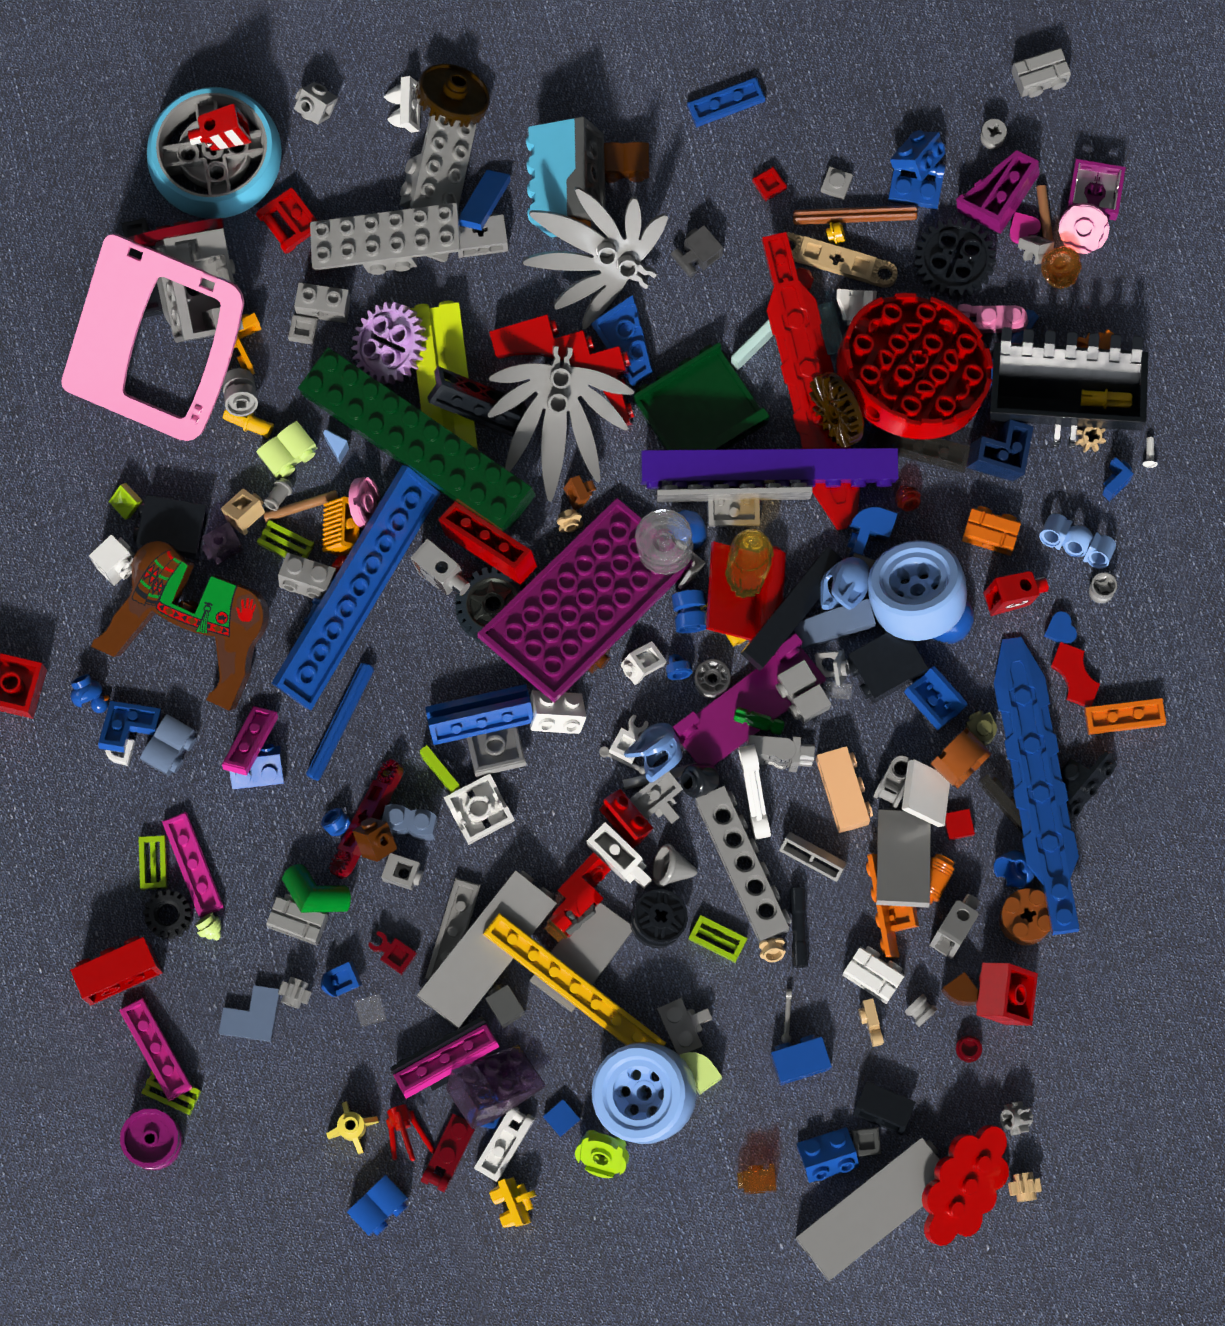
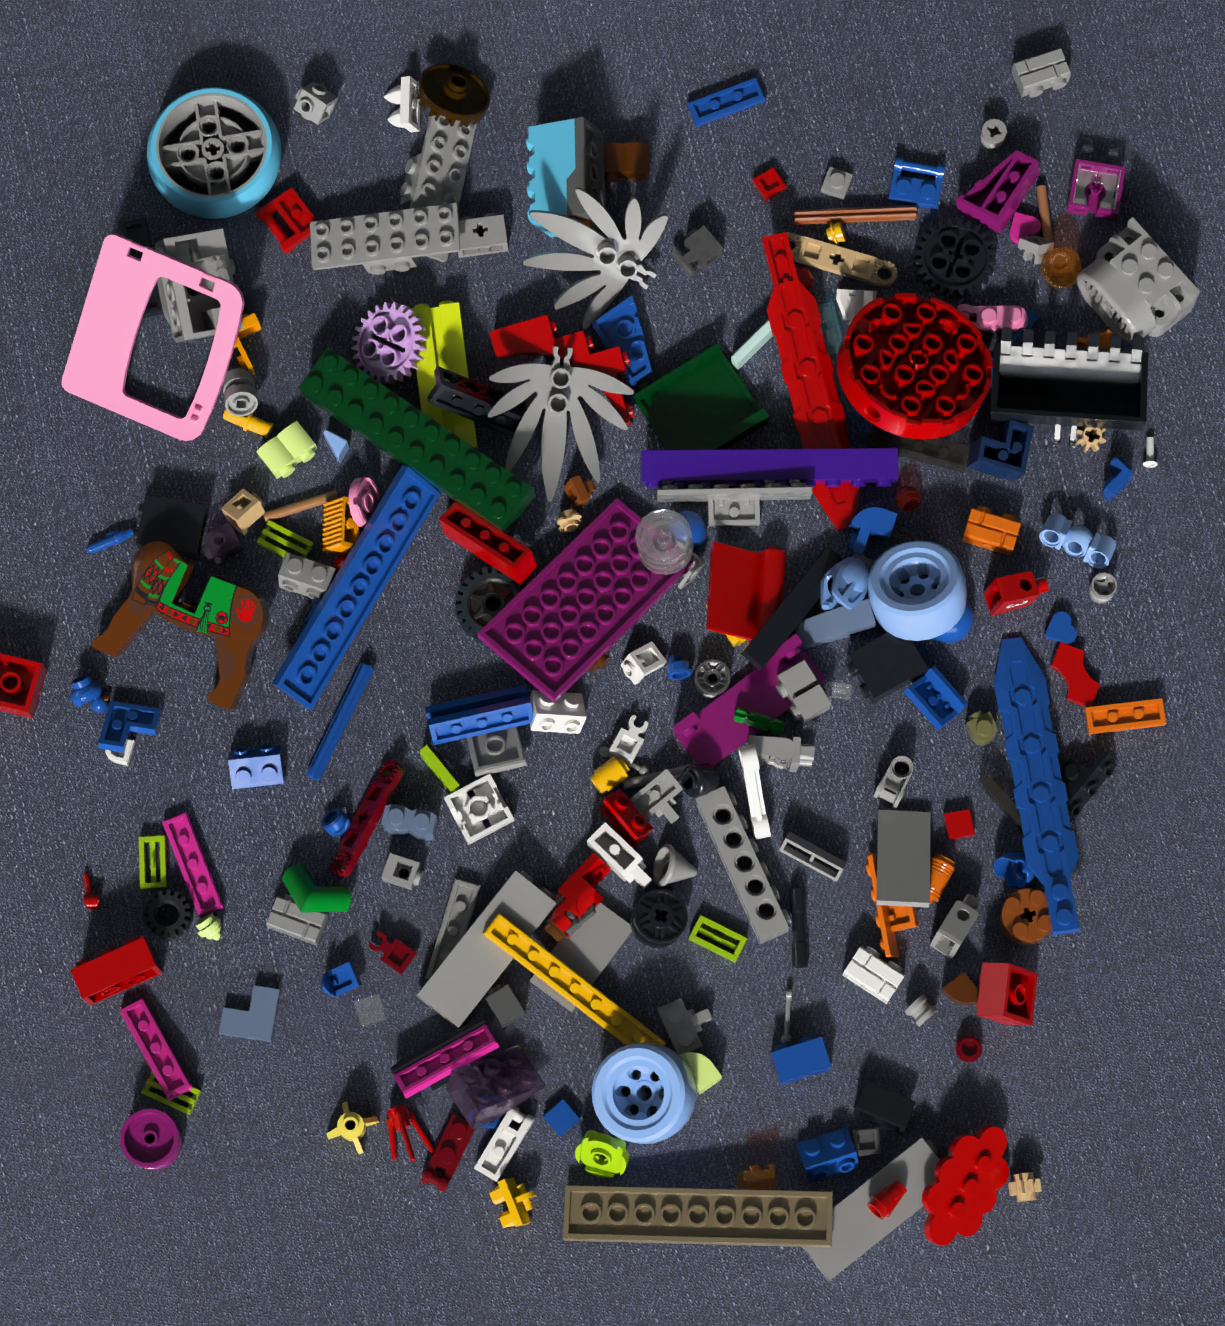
white brick [89,535,135,586] -> none
lime tile [109,483,143,520] -> none
dark red plate [128,218,225,250] -> none
sand blue brick [140,714,197,776] -> none
red torso [188,104,252,151] -> none
dark pink tile [222,706,278,776] -> none
light grey pin [264,478,293,511] -> none
light grey gear [278,977,311,1009] -> none
light grey tile [288,315,318,345] -> none
light grey brick [294,283,351,323] -> none
blue brick [347,1175,409,1236] -> none
reddish brown brick [352,818,397,862] -> none
light grey torso [410,539,470,596] -> none
blue tile [459,170,511,231] -> none
medium blue helmet [624,723,683,783] -> none
blue wheel [672,590,707,633] -> none
clear yellow hair [725,529,774,598] -> none
tan plate [759,938,786,962] -> none
dark brown wheel [809,371,864,448] -> none
light grey bracket [815,650,849,686] -> none
light nougat brick [816,746,873,833] -> none
tan plate [858,998,884,1047] -> none
blue bracket [890,130,945,180] -> none
white tile [902,759,950,827] -> none
dark orange brick [931,728,992,789] -> none
light grey gear [1000,1101,1033,1135] -> none
bright pink tile [1059,203,1109,254] -> none
yellow axle [1081,389,1132,410] -> none
none -> red hand [83,873,100,909]
none -> blue piece [86,528,134,554]
none -> dark tan plate [563,1186,833,1247]
none -> yellow brick [590,757,629,794]
none -> red cone [867,1180,907,1220]
none -> light grey brick [1076,217,1200,344]

